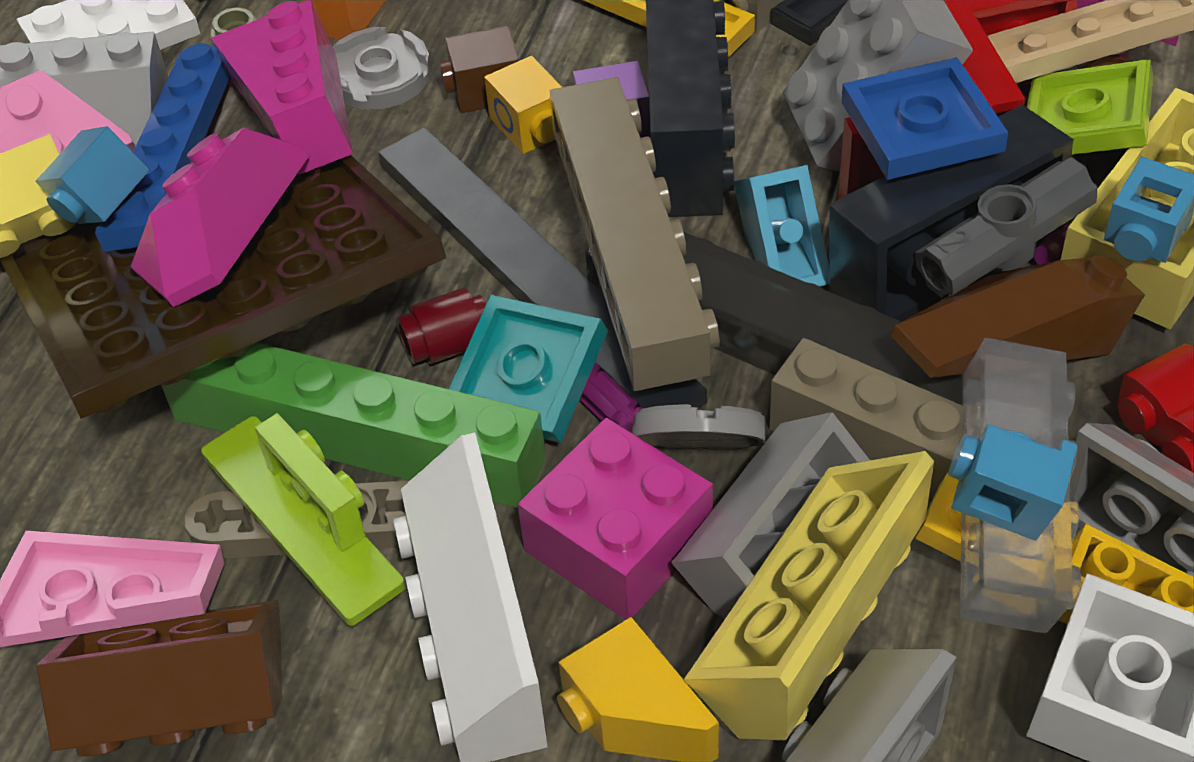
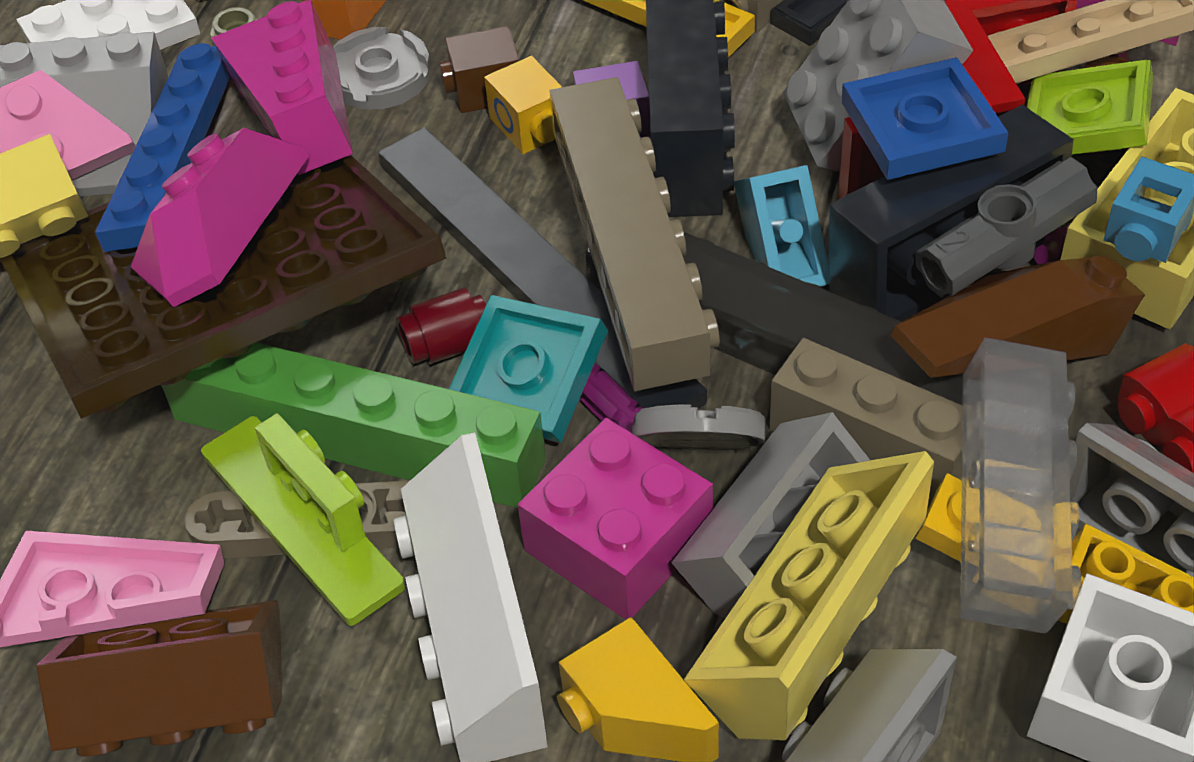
dark azure brick [35,126,150,224] -> none
dark azure brick [948,424,1078,541] -> none

